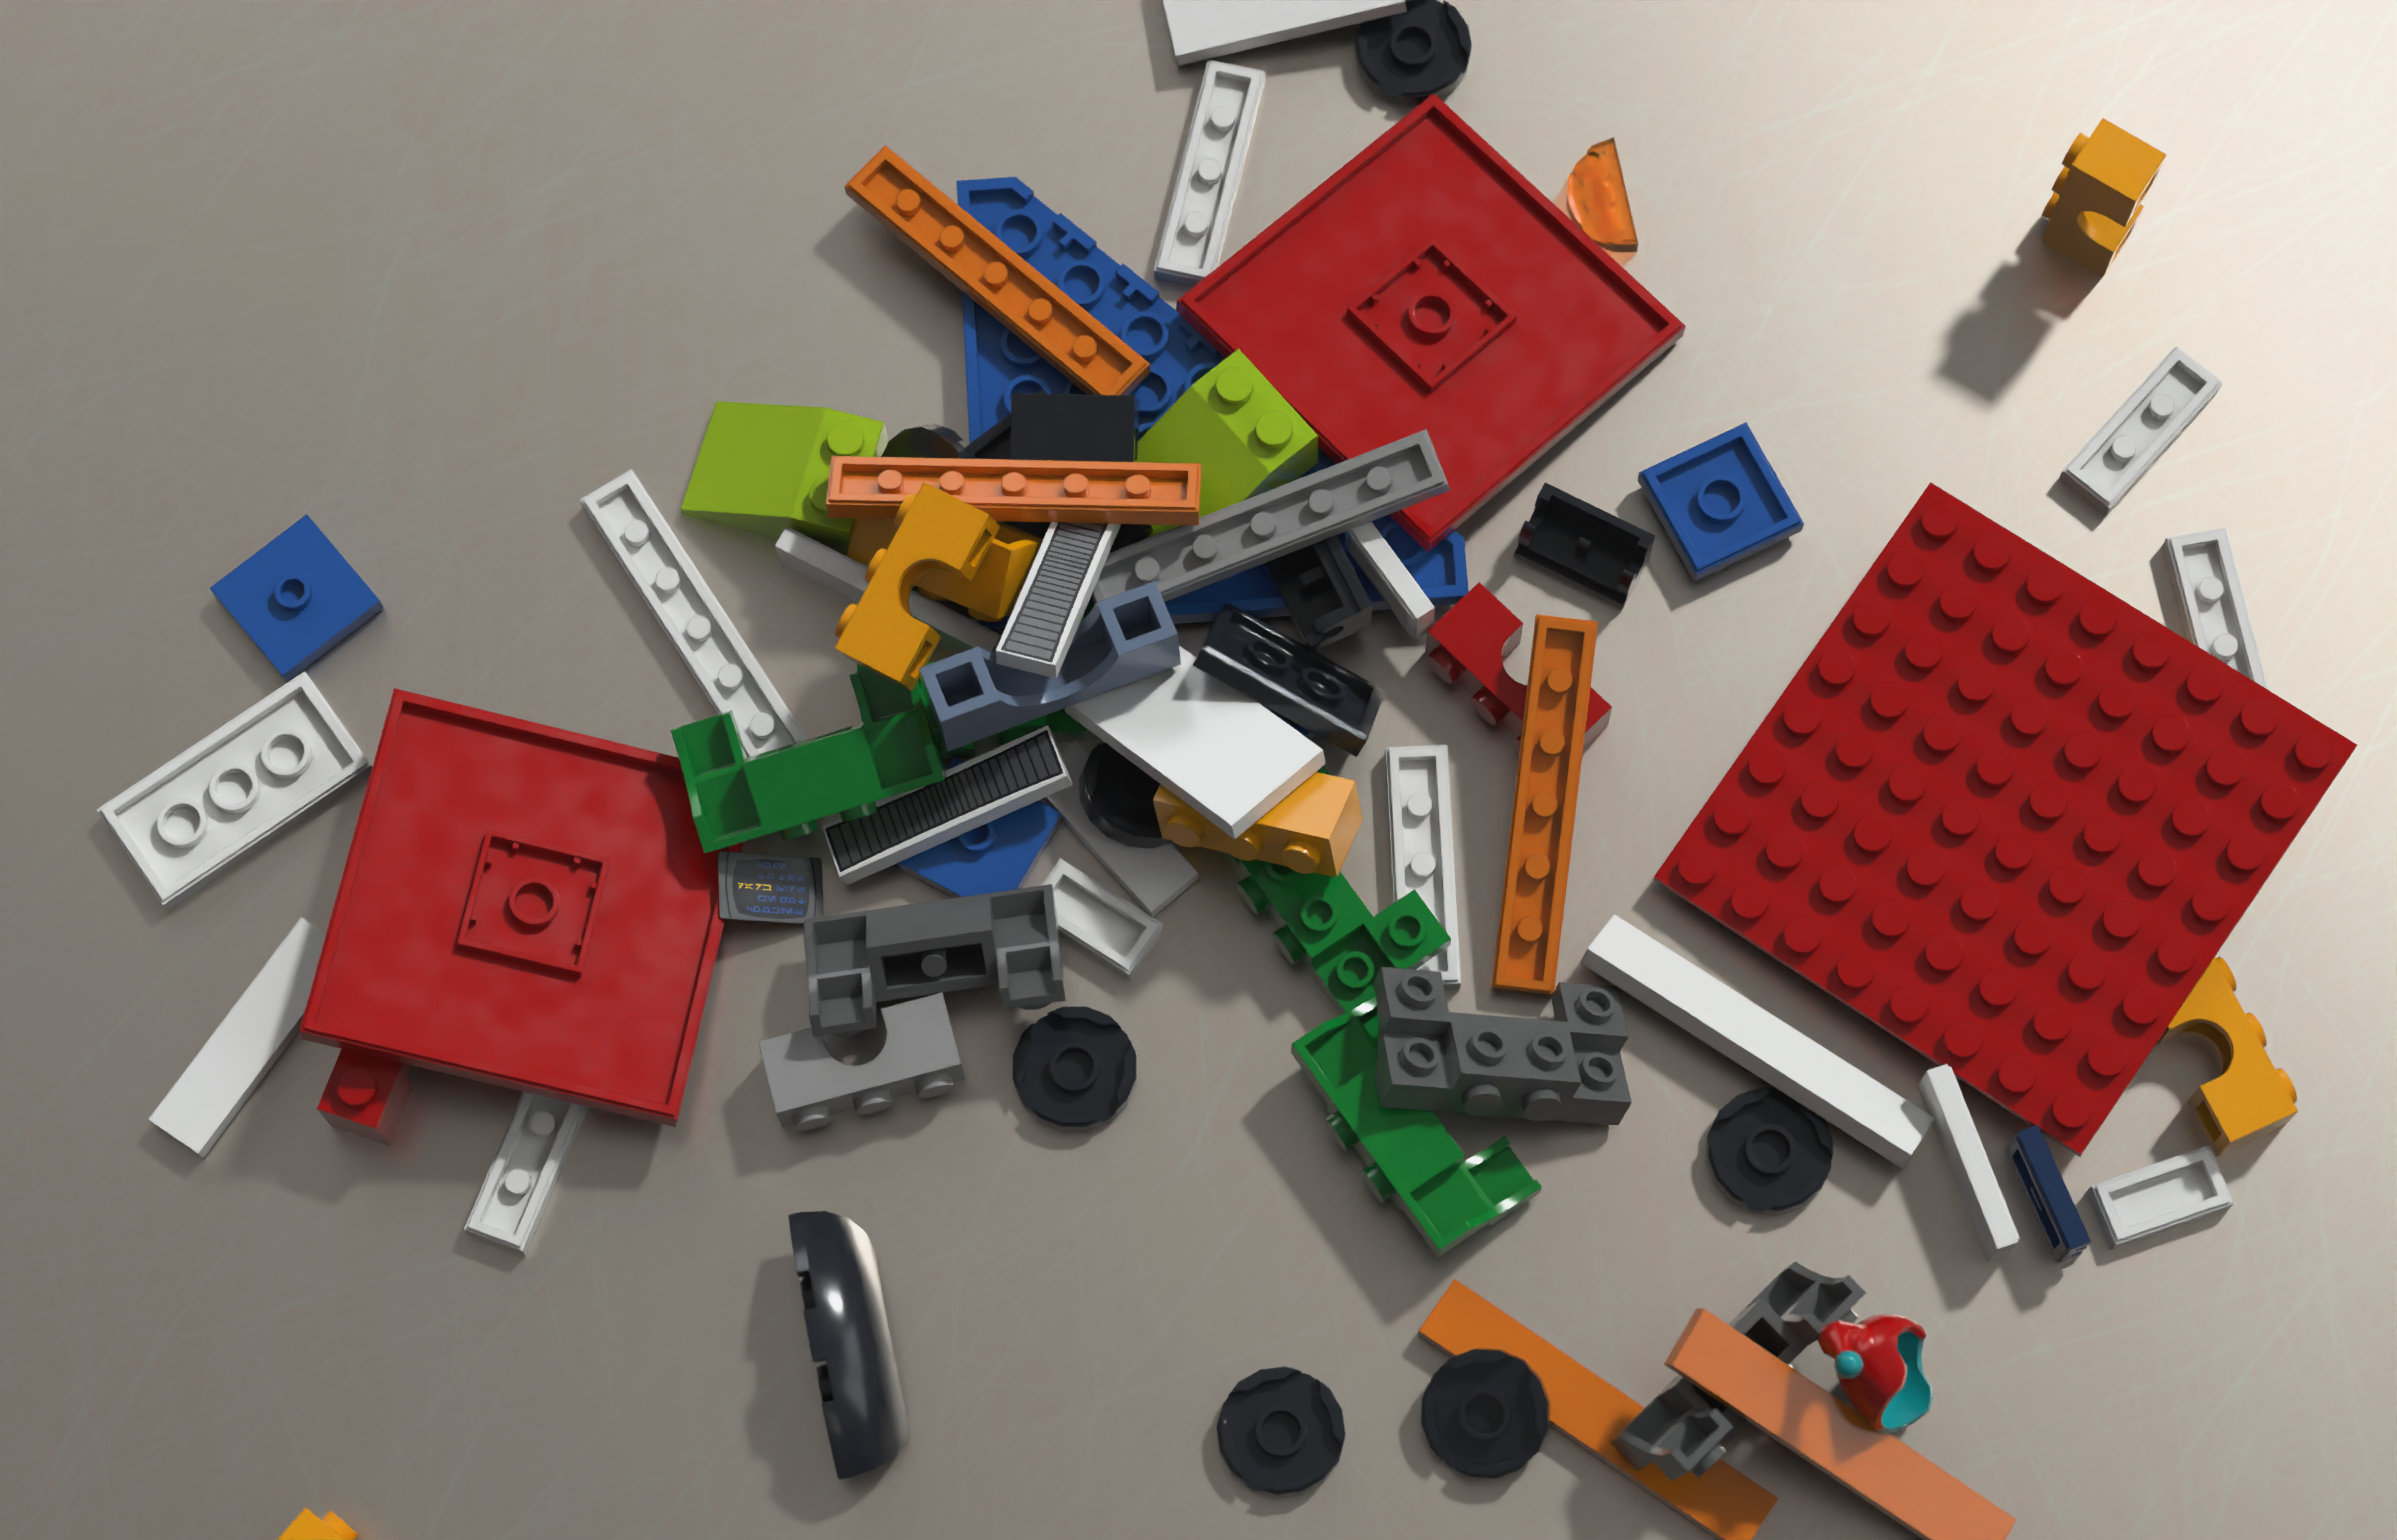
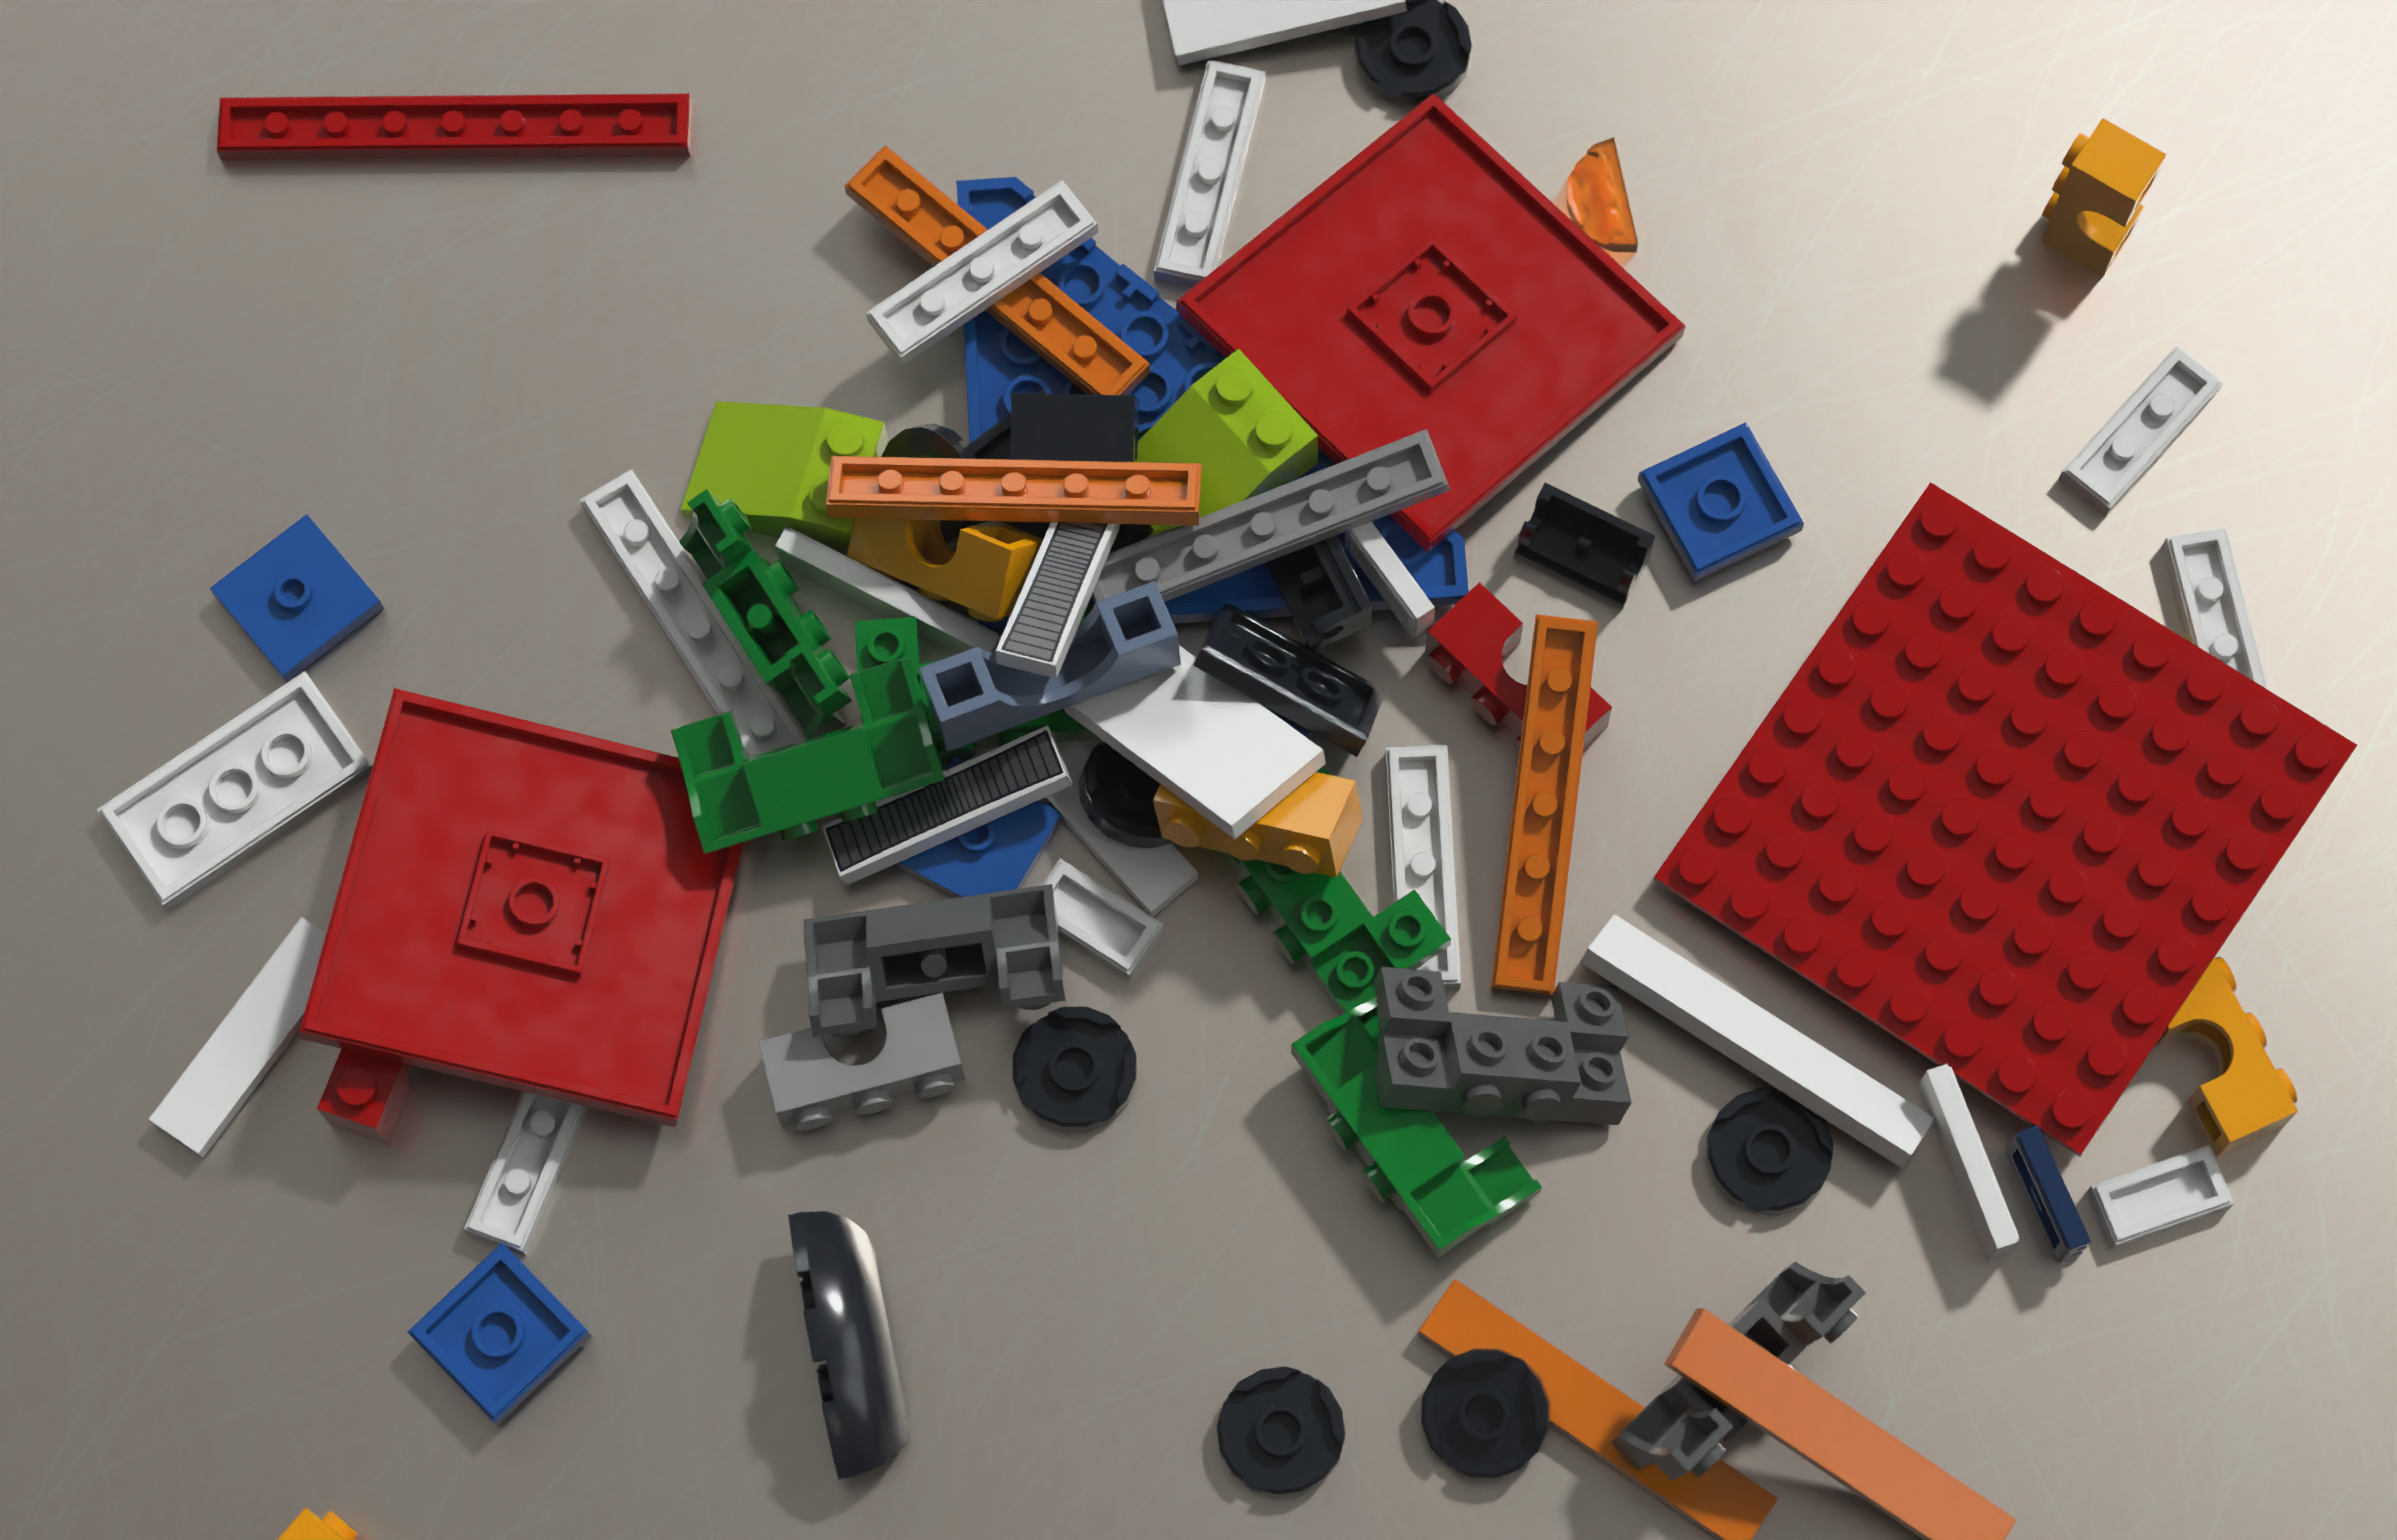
sticker [718,851,824,924] -> none
light orange arch [835,482,1000,692] -> none
red piece [1818,1314,1933,1434] -> none
none -> red tile [216,93,692,160]
none -> blue plate [407,1243,592,1426]
none -> green bracket [679,489,852,739]
none -> white tile [866,180,1099,366]

